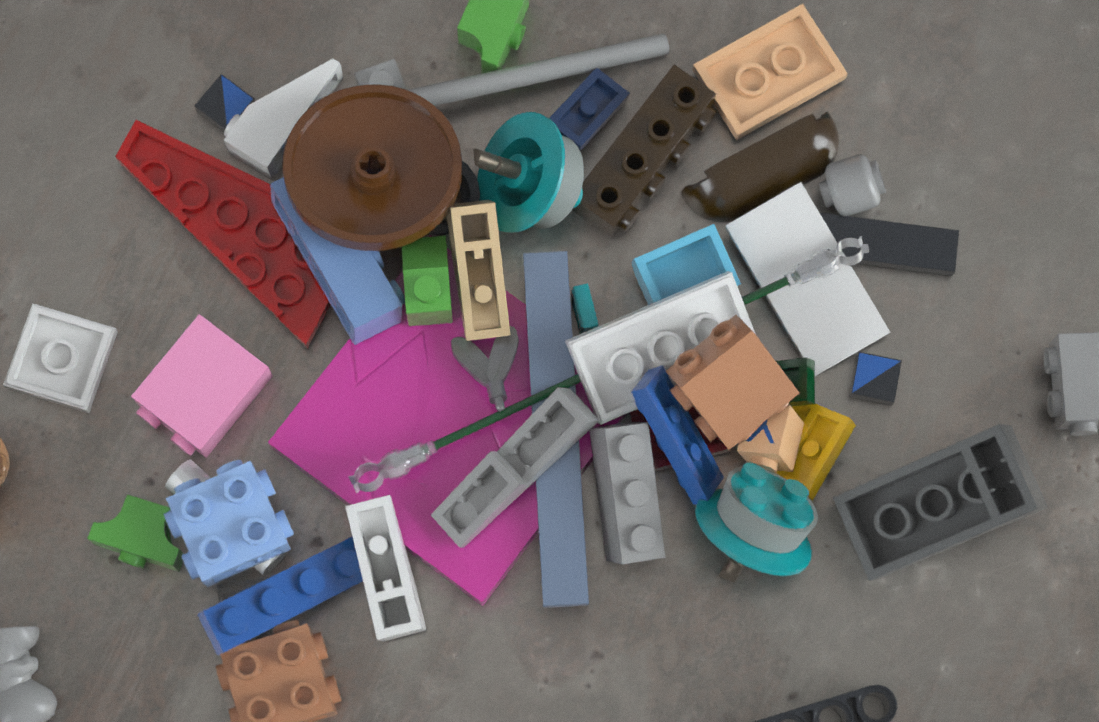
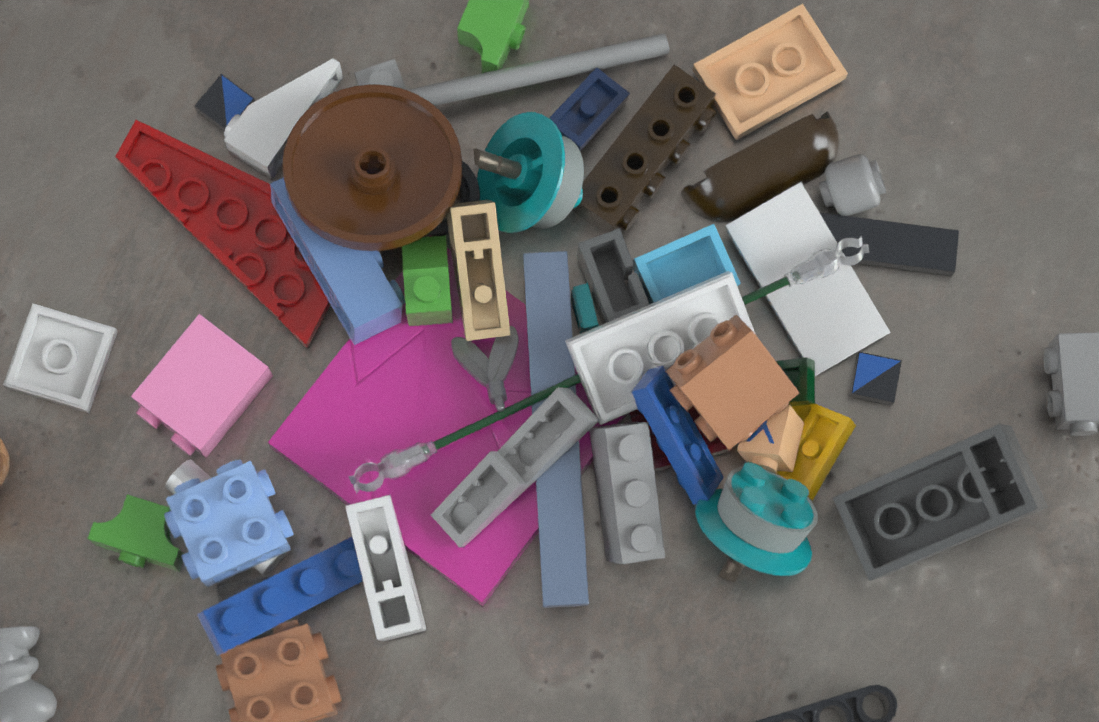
none -> dark grey piece [577,228,649,324]

